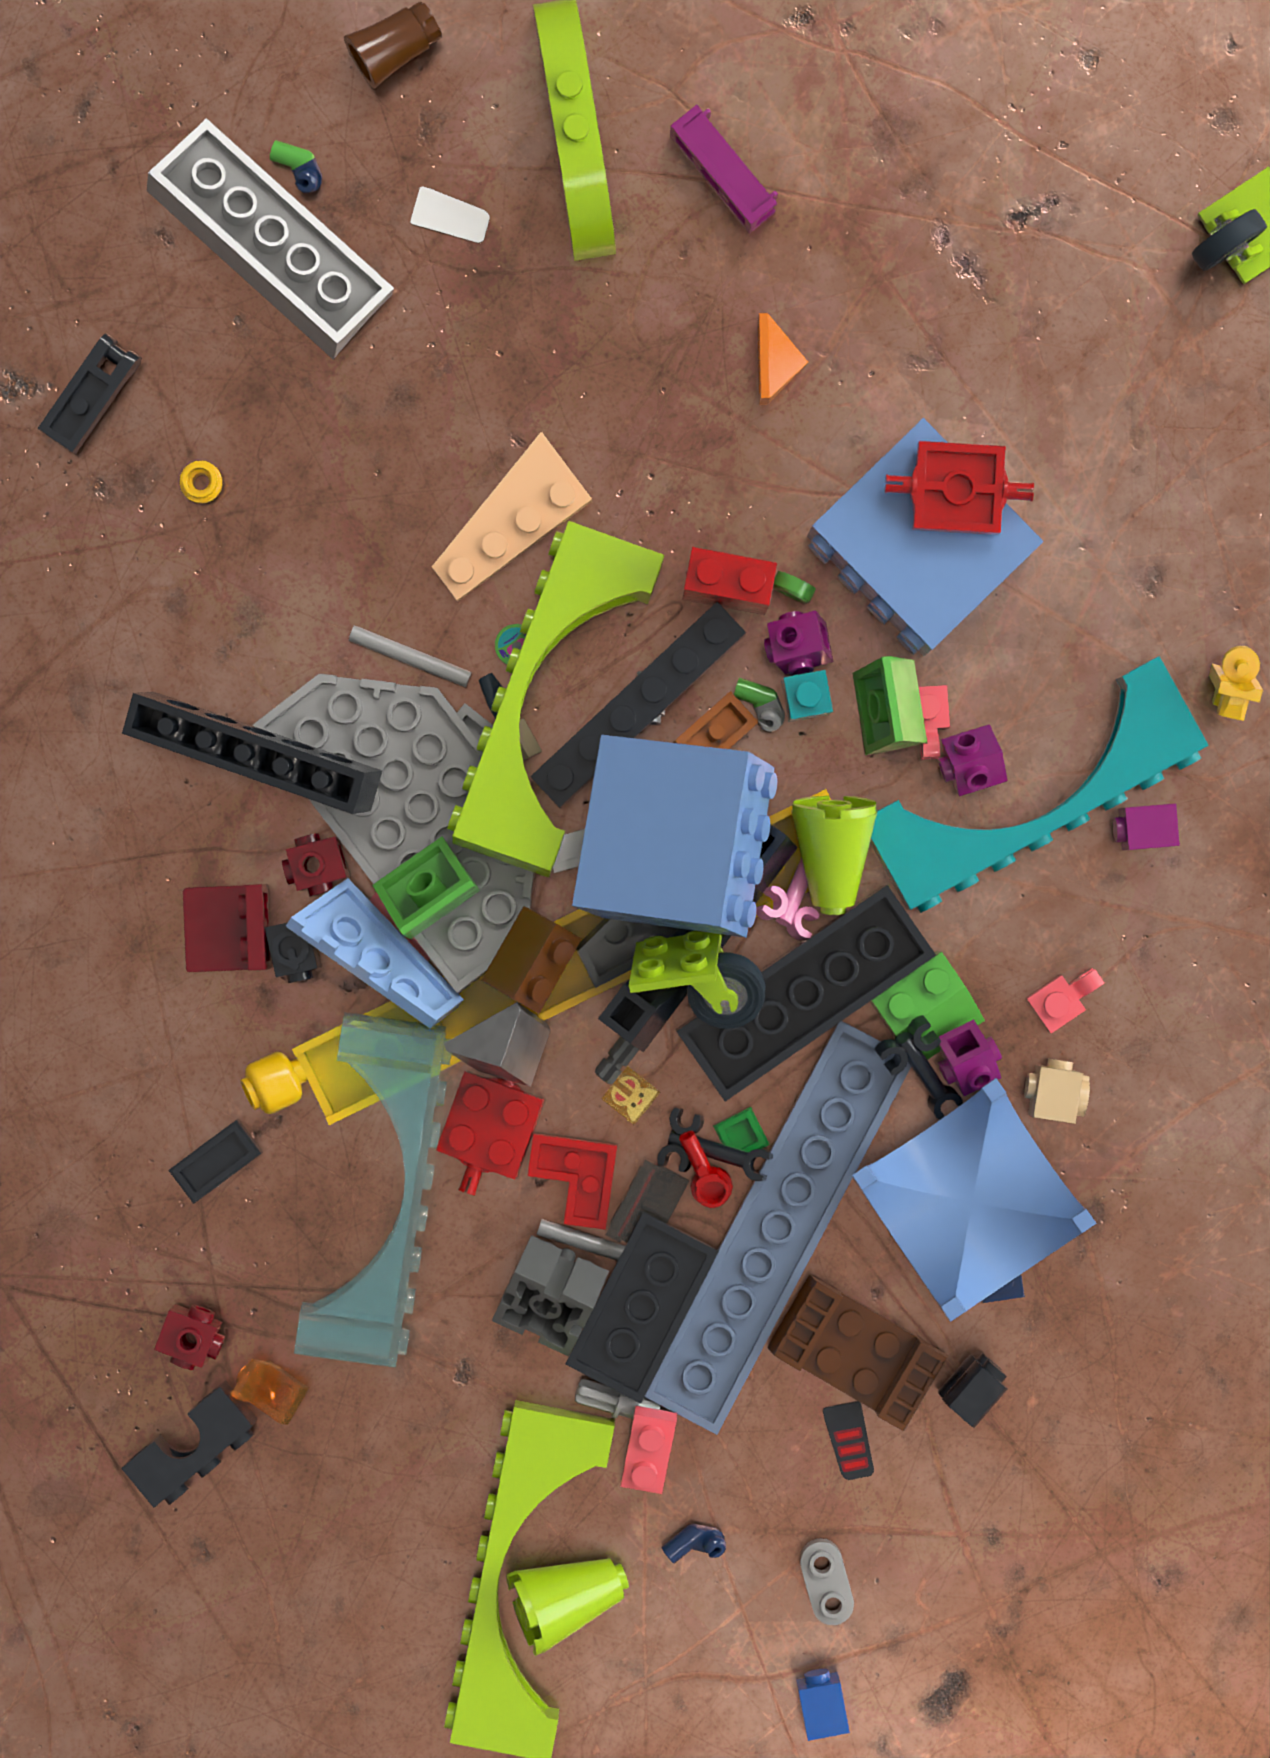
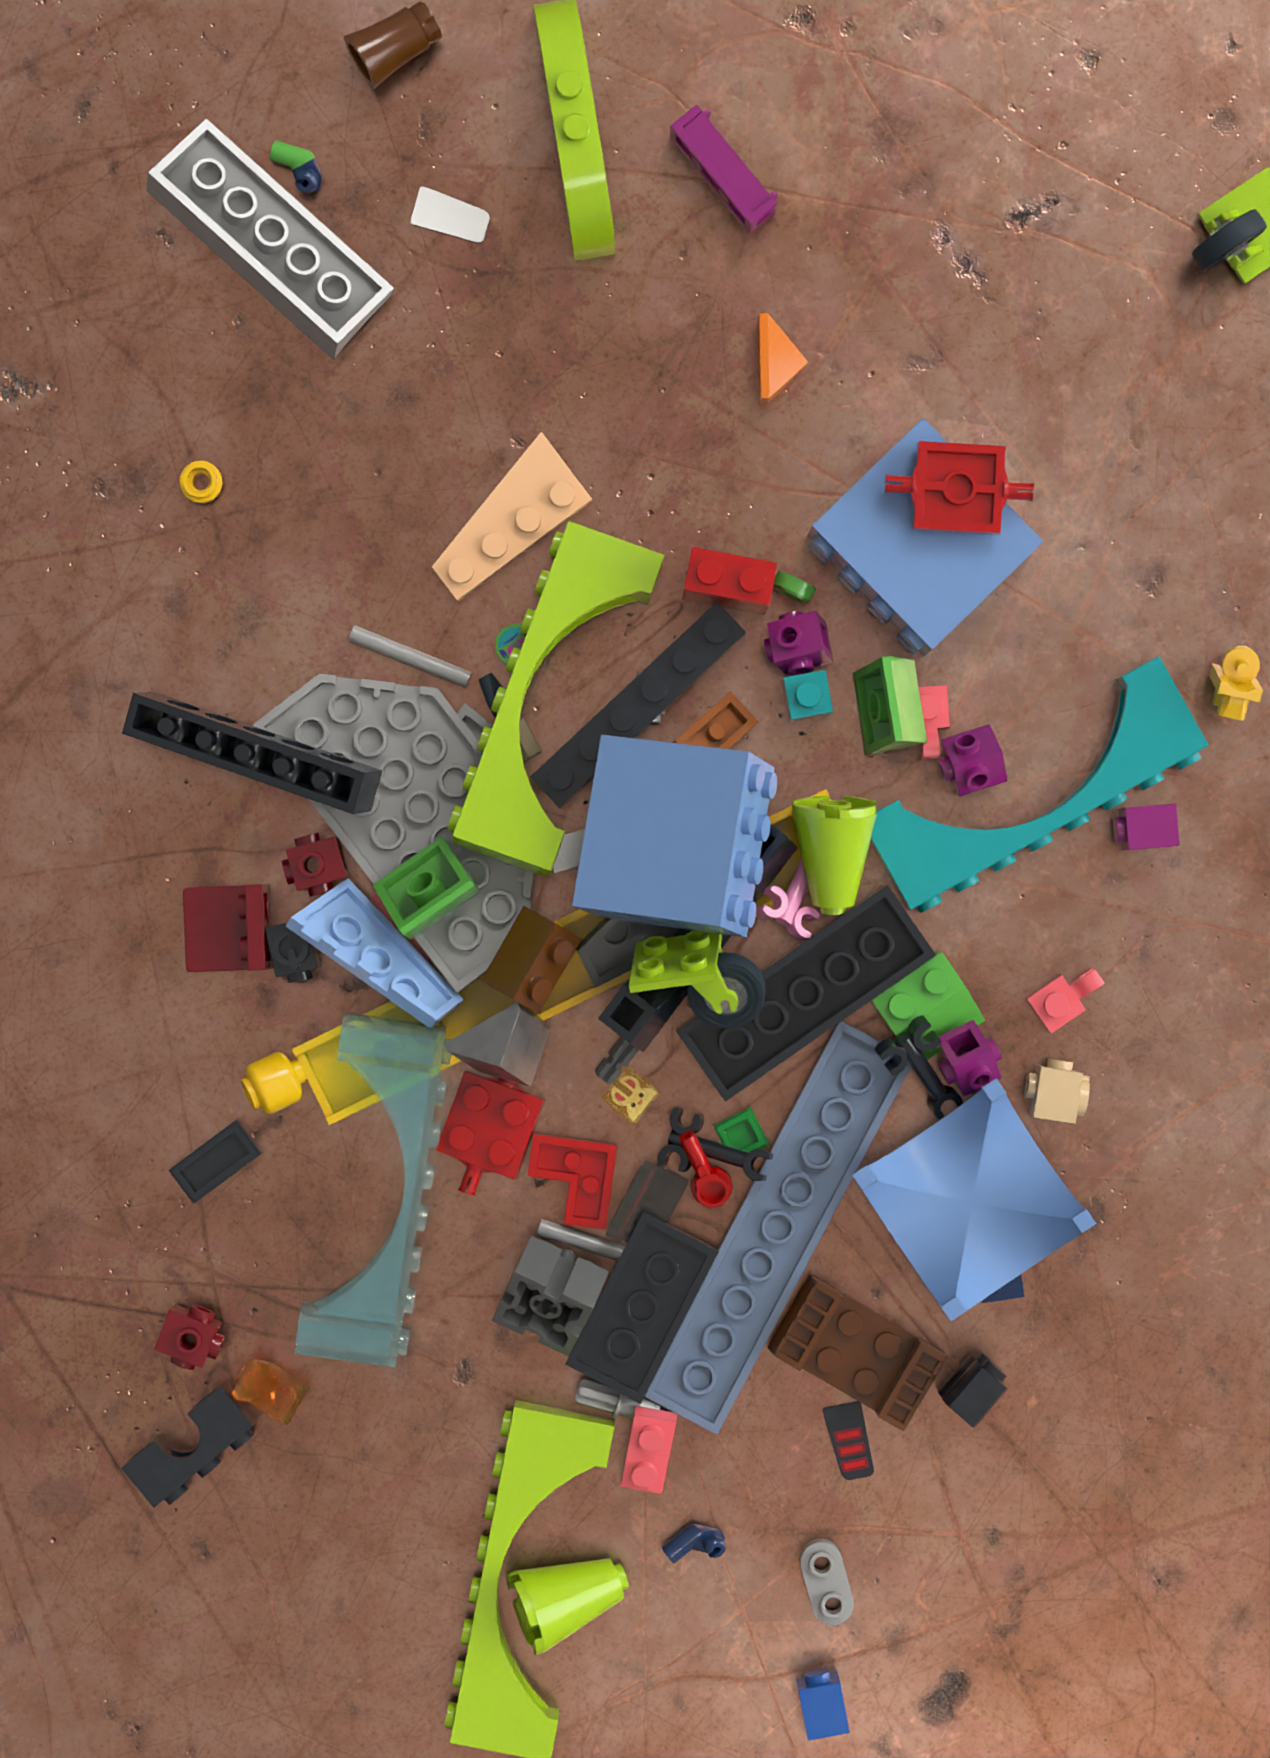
black plate [38,333,142,455] -> none
arm [734,677,785,732] -> none

